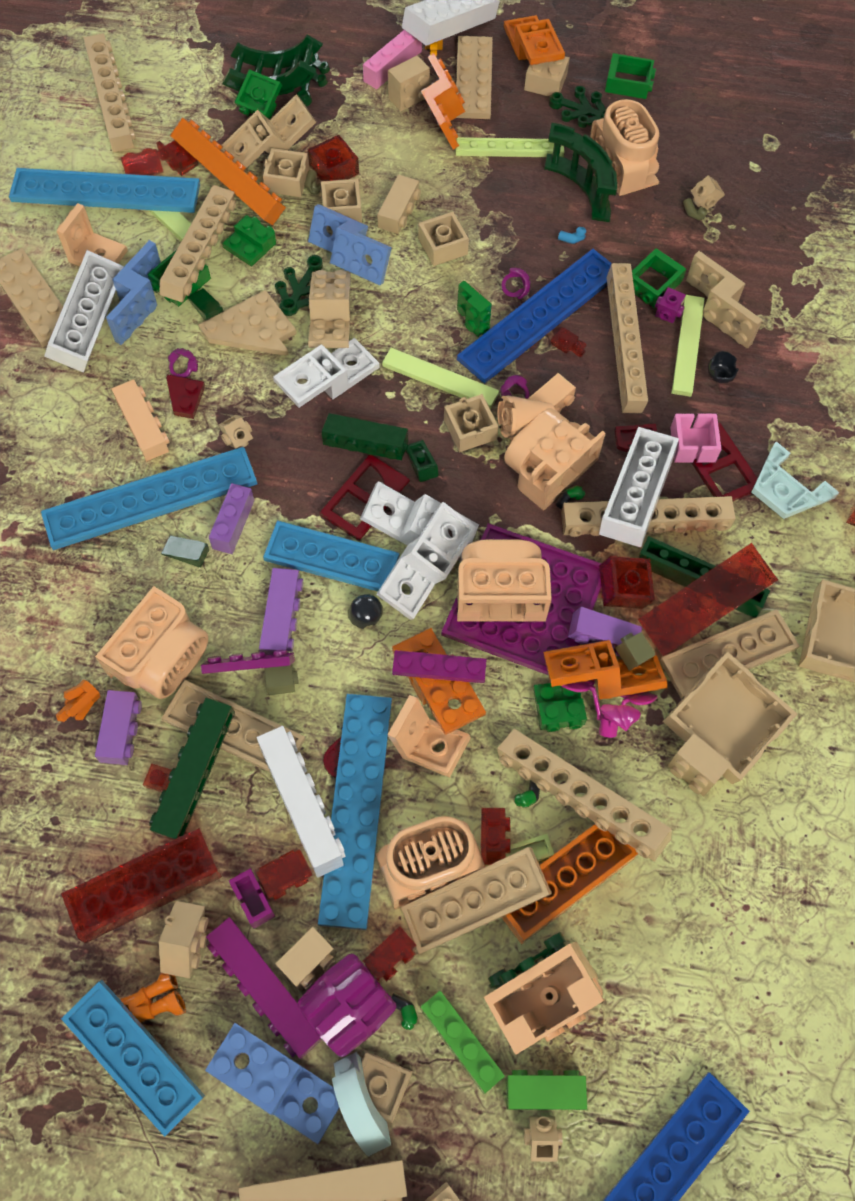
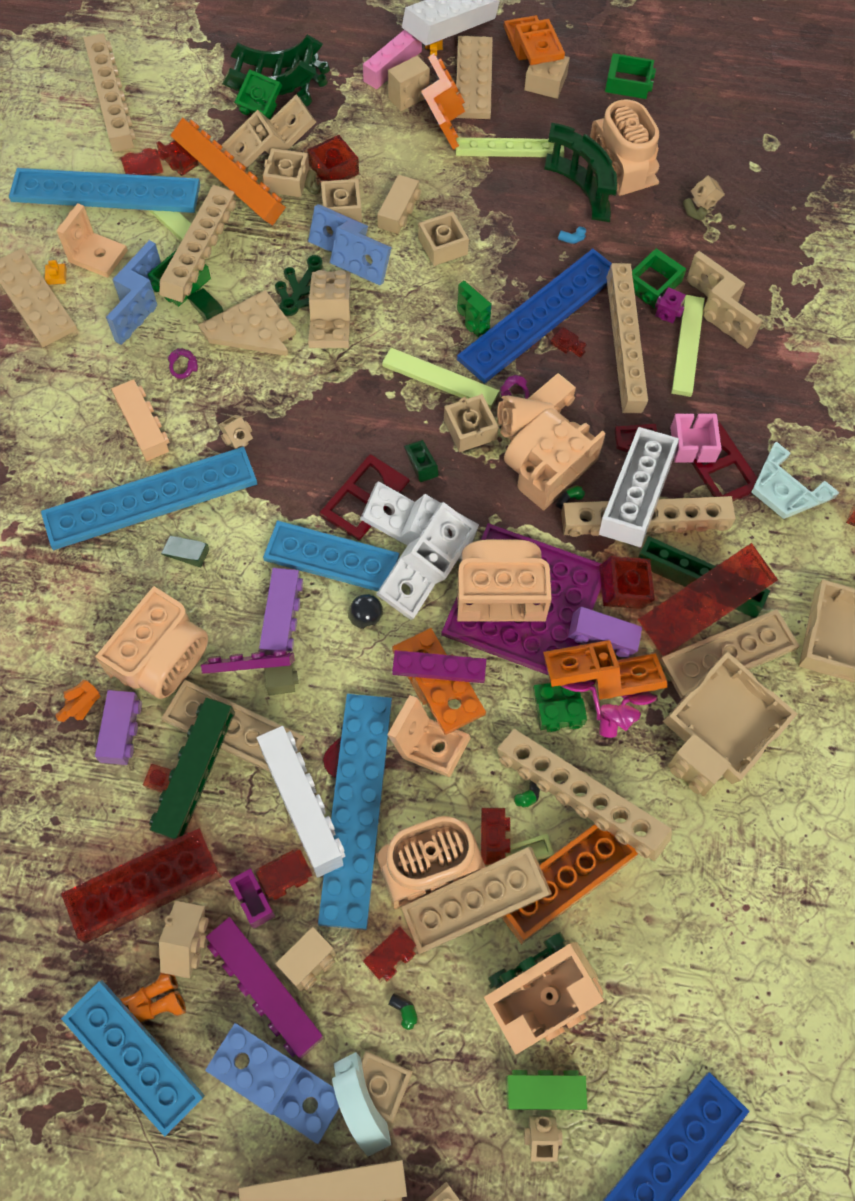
white brick [44,250,124,373] -> none
dark red wing [166,375,205,419] -> none
medium lavender brick [209,483,254,555] -> none
green plate [222,215,276,267] -> none
white bracket [273,338,380,408] -> none
magenta wheel [298,953,397,1057] -> none
dark green brick [321,413,408,461] -> none
bright green brick [420,991,505,1094] -> none
magenta piece [501,268,531,300] -> none
dark green plant [549,86,606,128] -> none
olive brick [615,632,656,671] -> none
black hair [708,351,739,384] -> none
none -> light orange tile [45,260,67,285]

